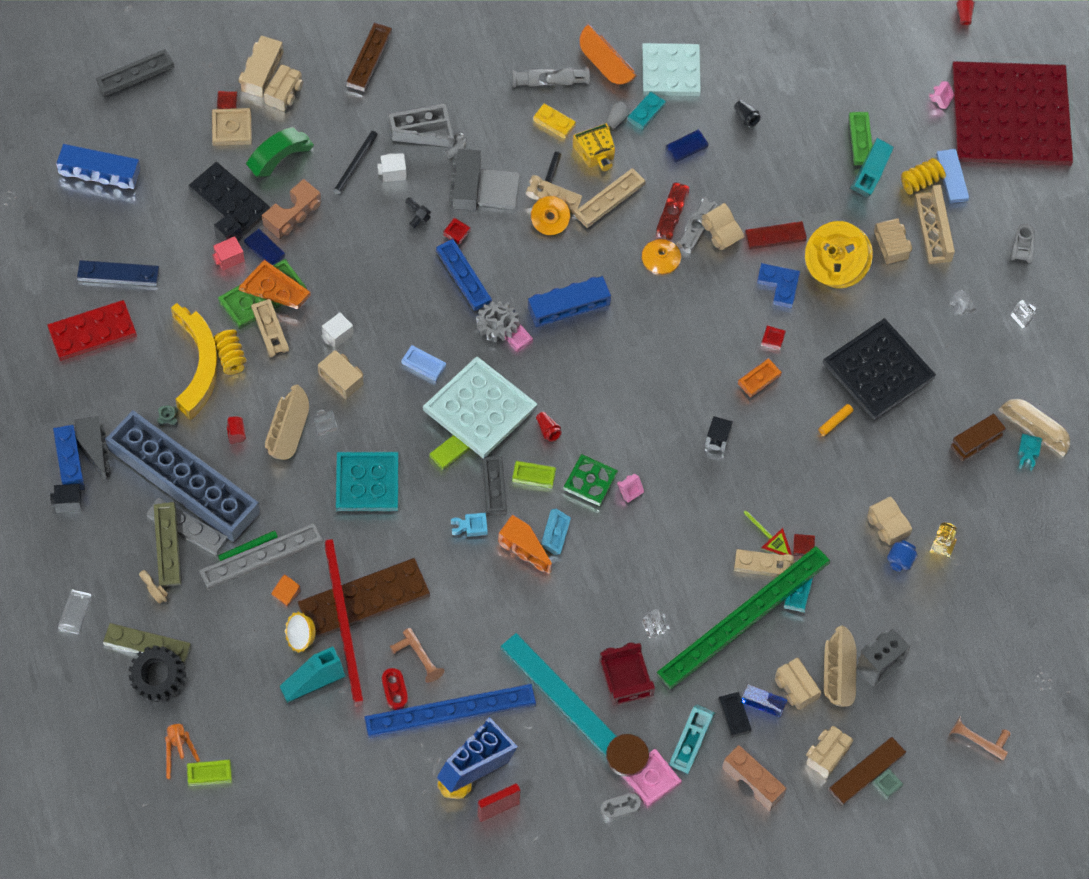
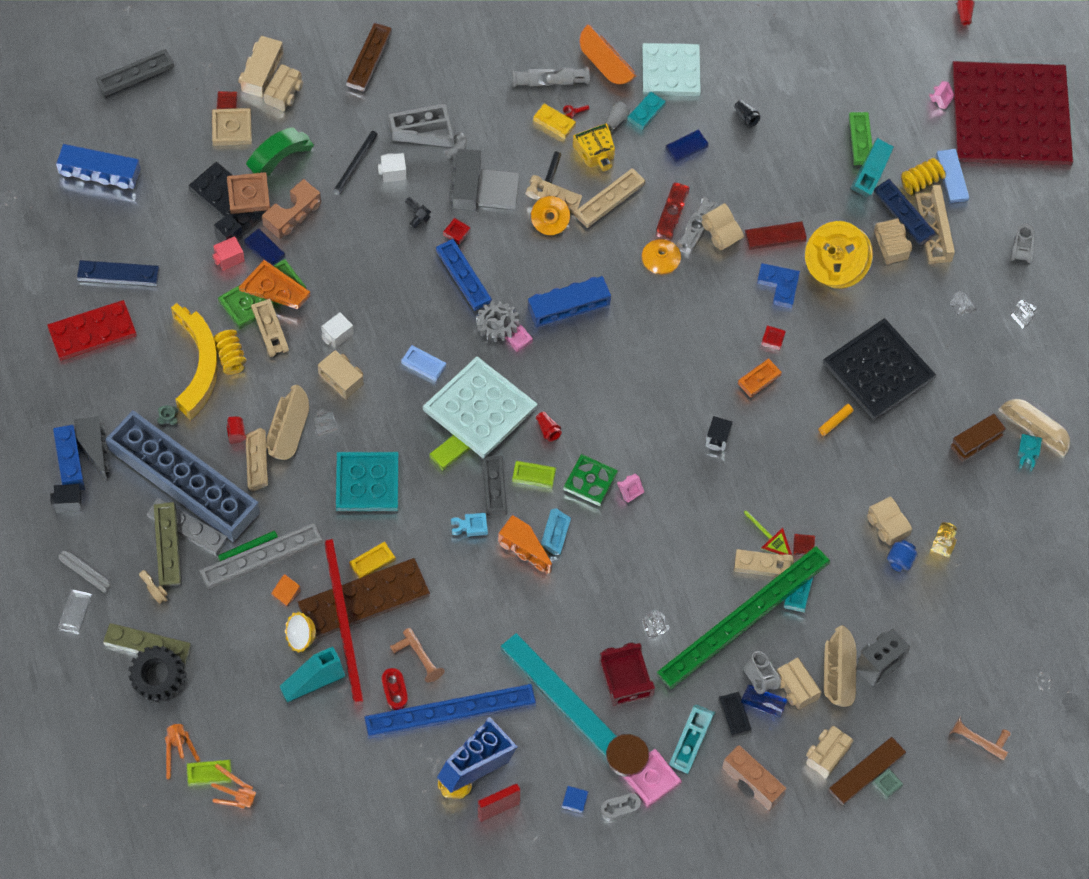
none -> light grey axle [58,550,111,592]
none -> orange plant [211,764,257,809]
none -> nougat plate [227,172,270,214]
none -> tan tile [246,428,268,492]
none -> yellow tile [349,541,396,578]
none -> blue tile [562,786,588,814]
none -> red hand [563,105,589,119]
none -> light grey piece [744,651,781,694]
none -> dark blue plate [874,178,936,246]

